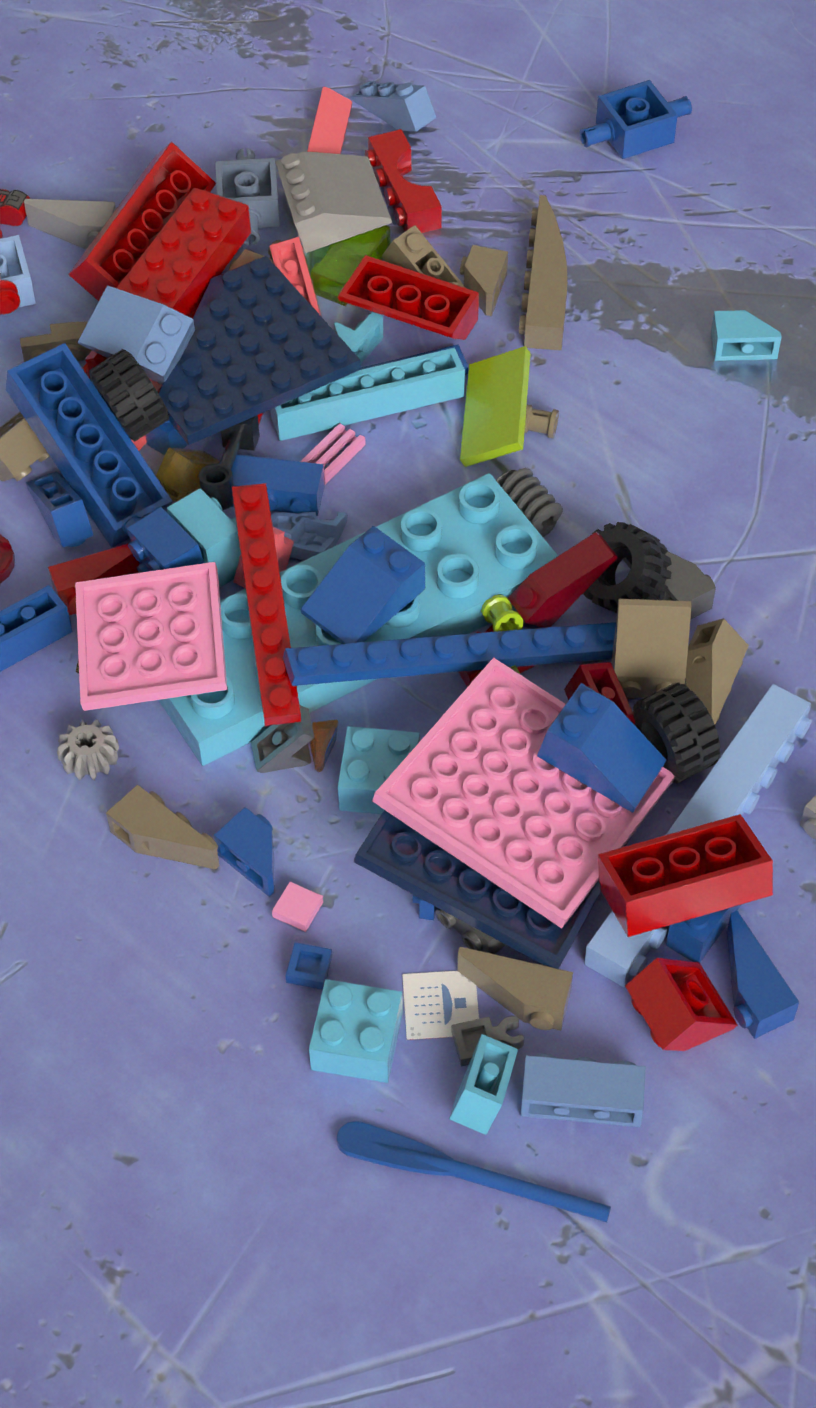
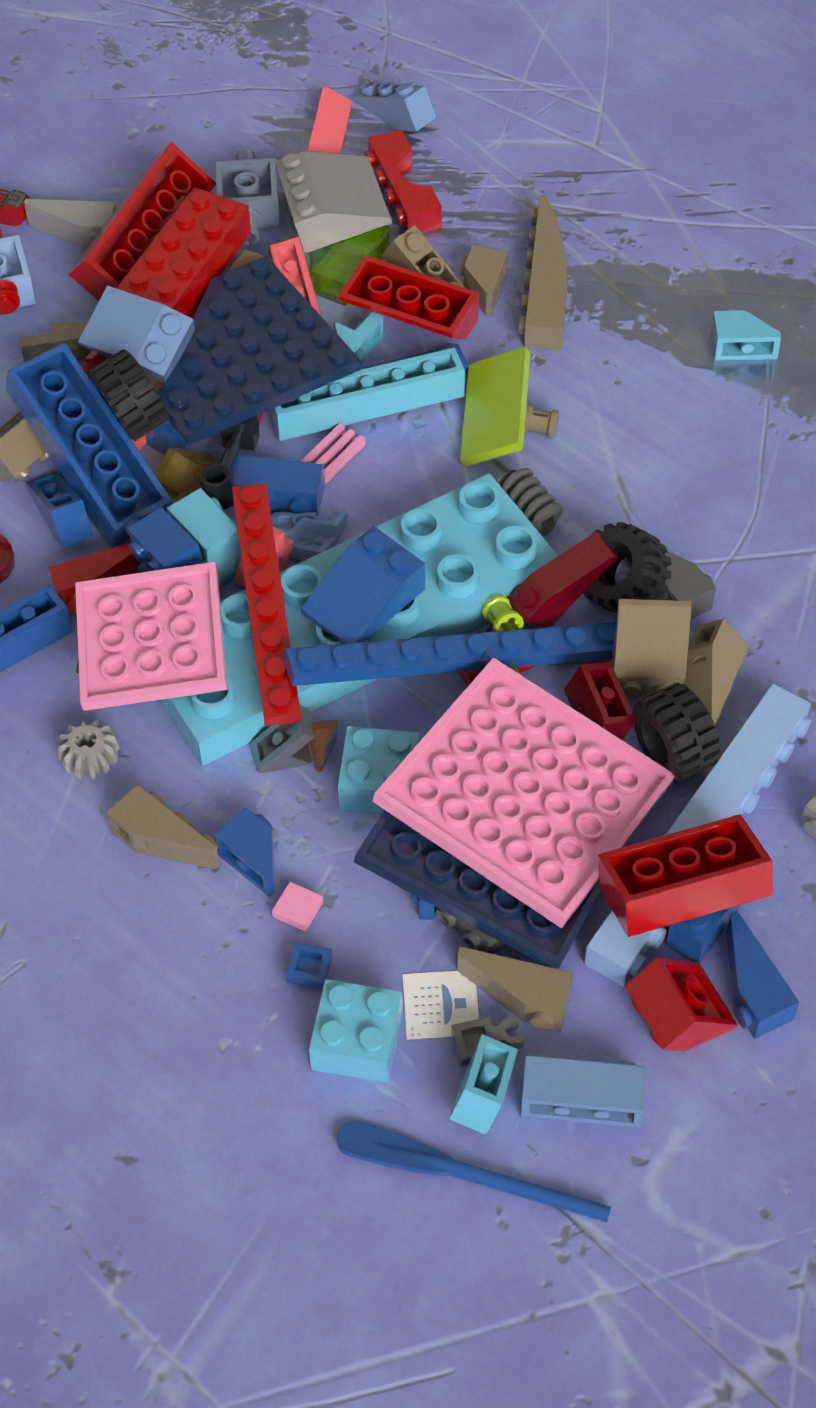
blue slope [537,683,667,813] -> none
blue brick [580,80,692,159] -> none

